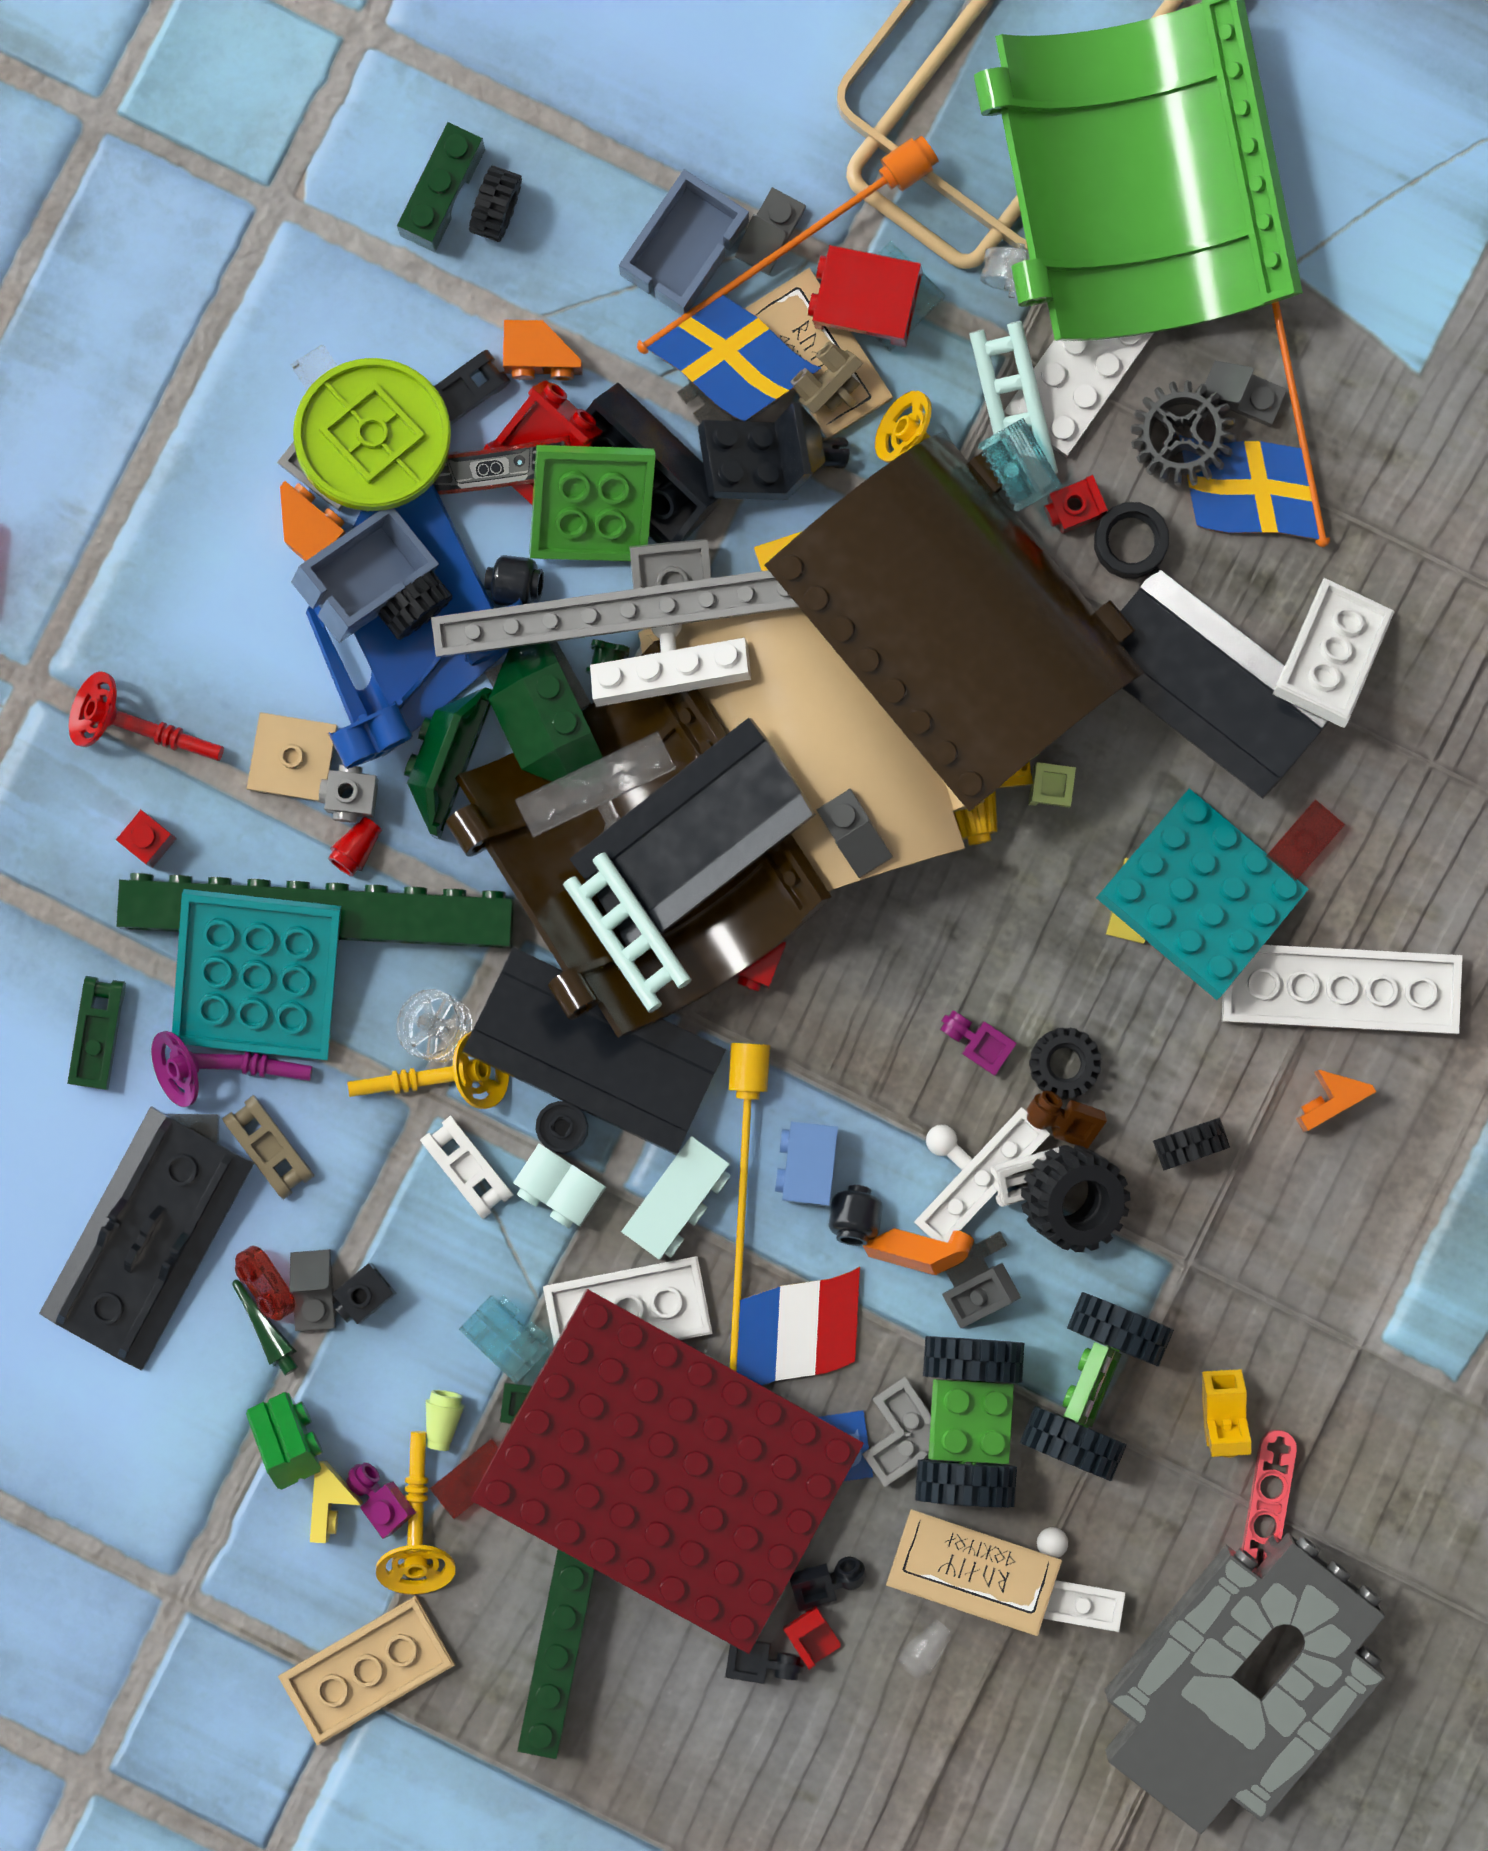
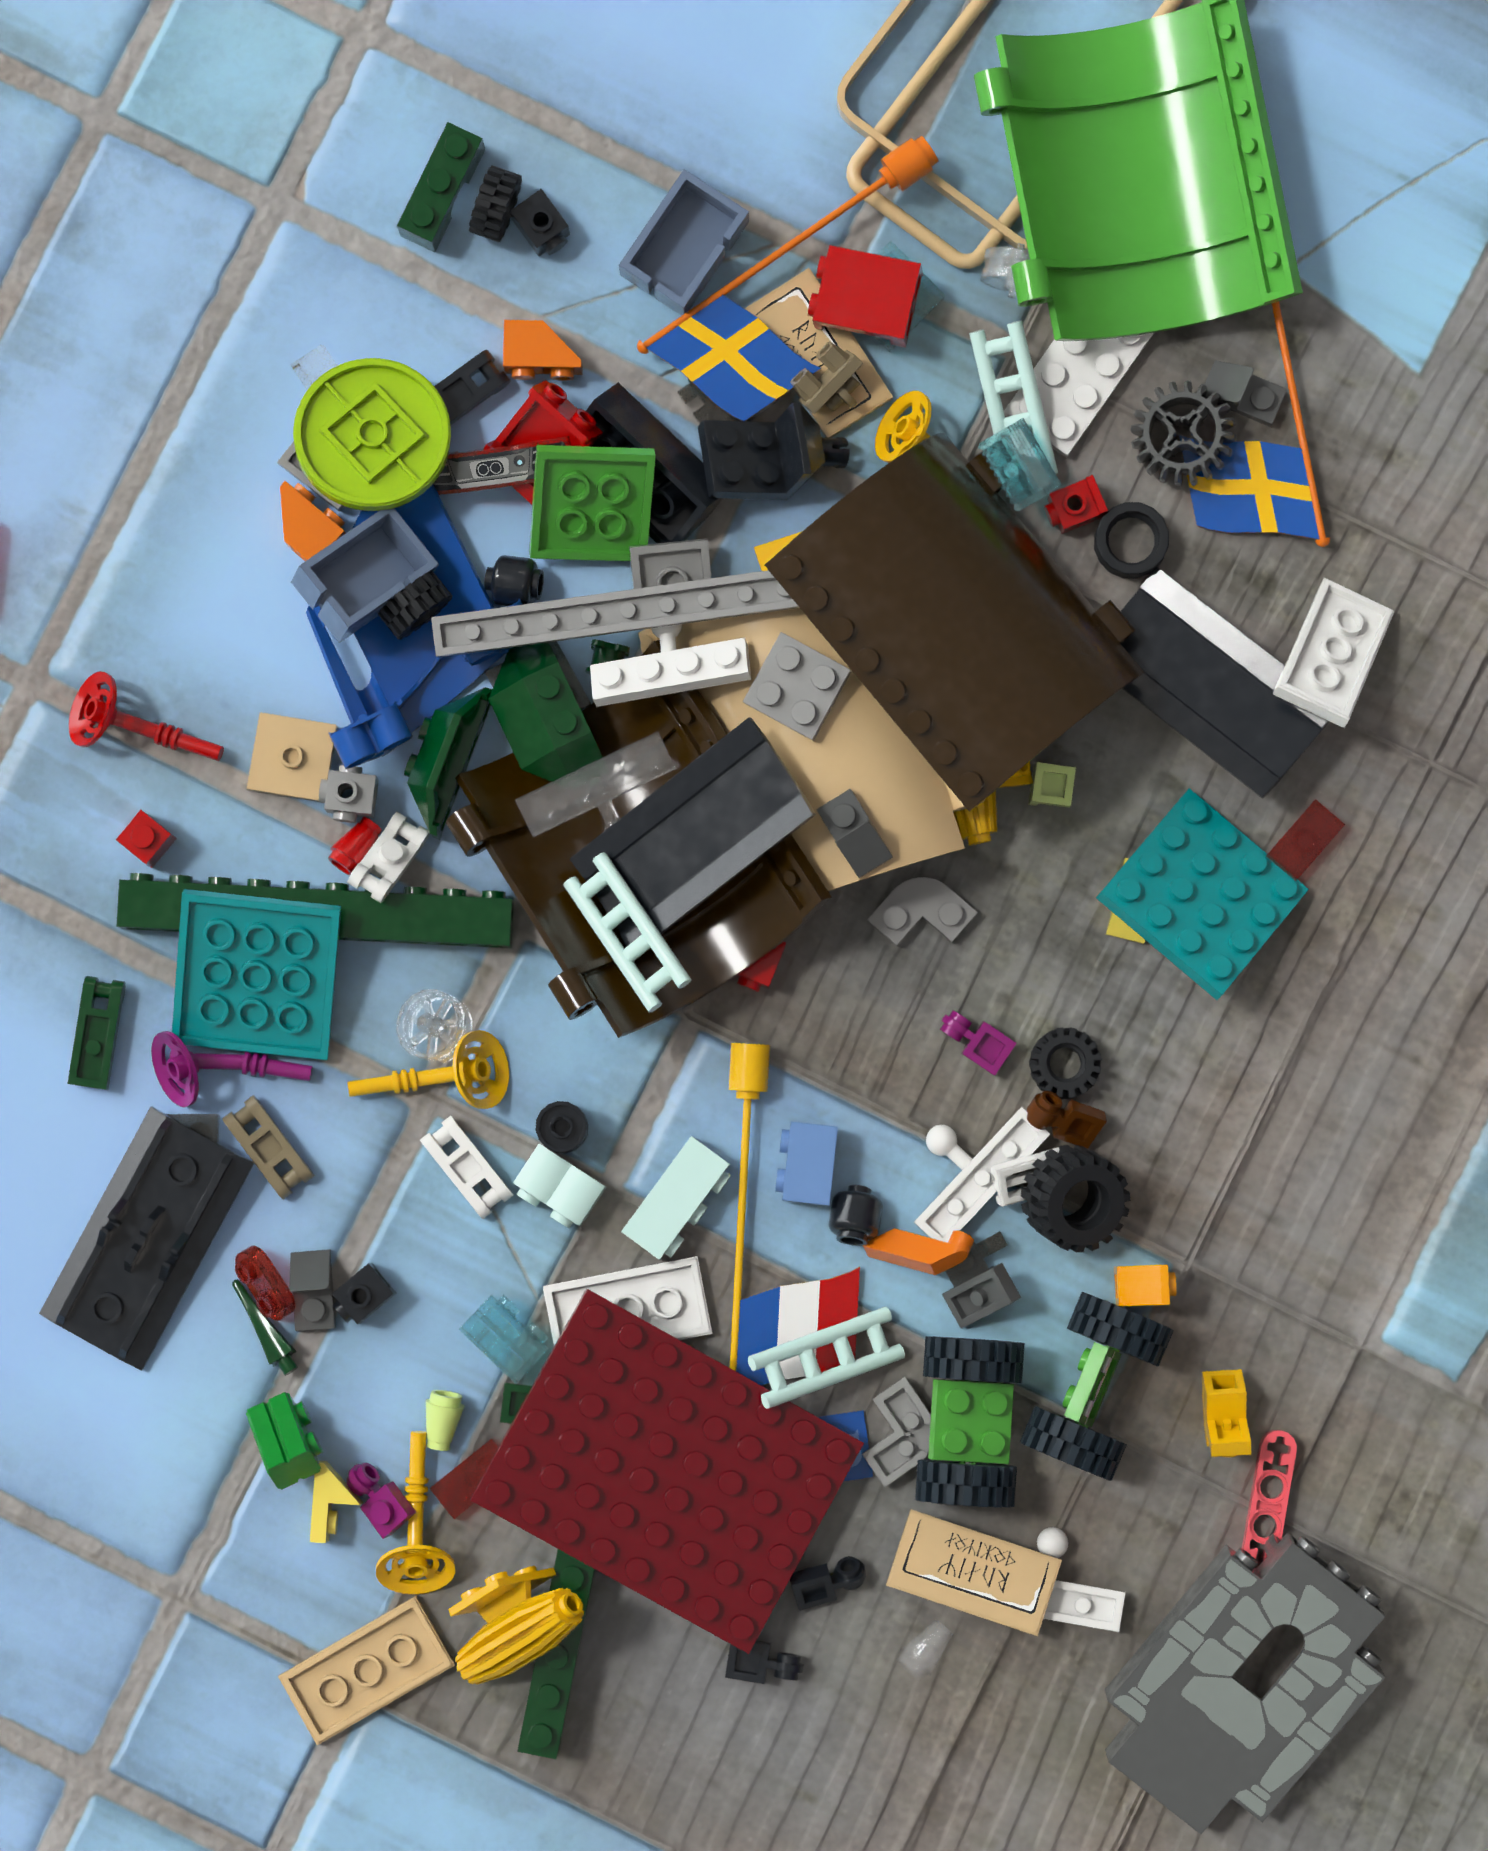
black hinge [462,947,726,1155] -> none
dark grey slope [735,187,806,275] -> none
red panel [783,1606,841,1670] -> none
black tyre [1153,1118,1230,1171] -> none
white plate [1222,945,1462,1035] -> none
orange slope [1296,1070,1376,1132] -> none
none -> white plate [347,812,430,903]
none -> yellow plate [448,1566,584,1685]
none -> black brick [510,189,570,257]
none -> light grey plate [743,632,852,741]
none -> light aqua bar [748,1307,905,1409]
none -> light grey plate [867,877,978,946]
none -> light orange slope [1114,1264,1176,1306]

